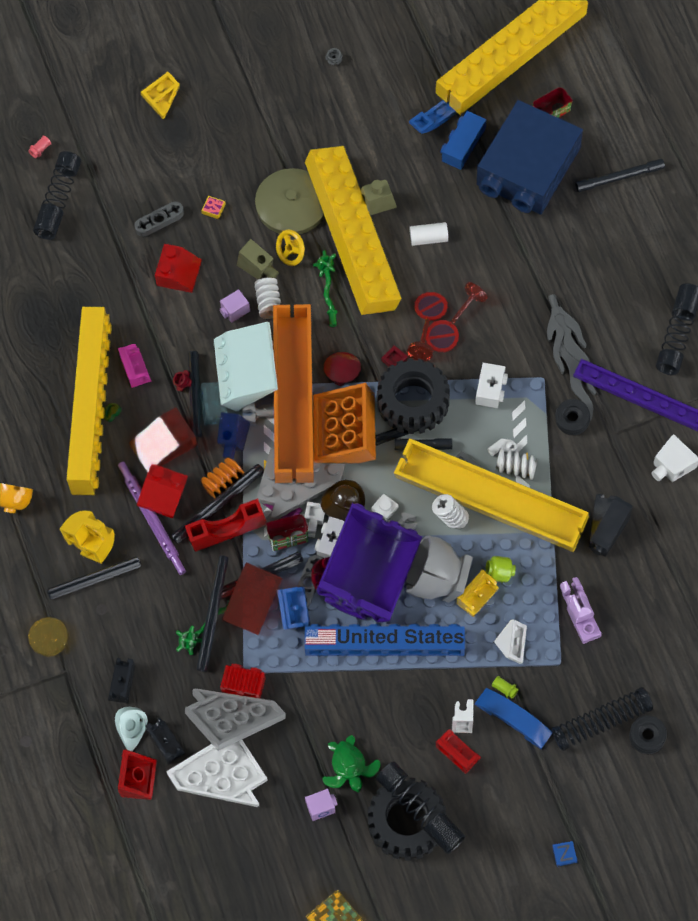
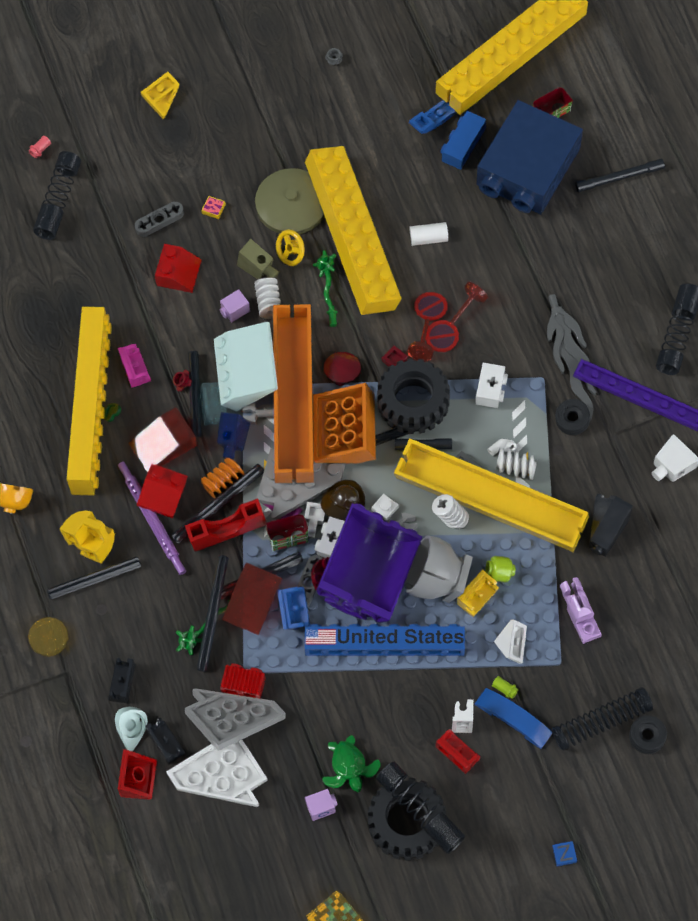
olive torso [361,180,397,215] -> none

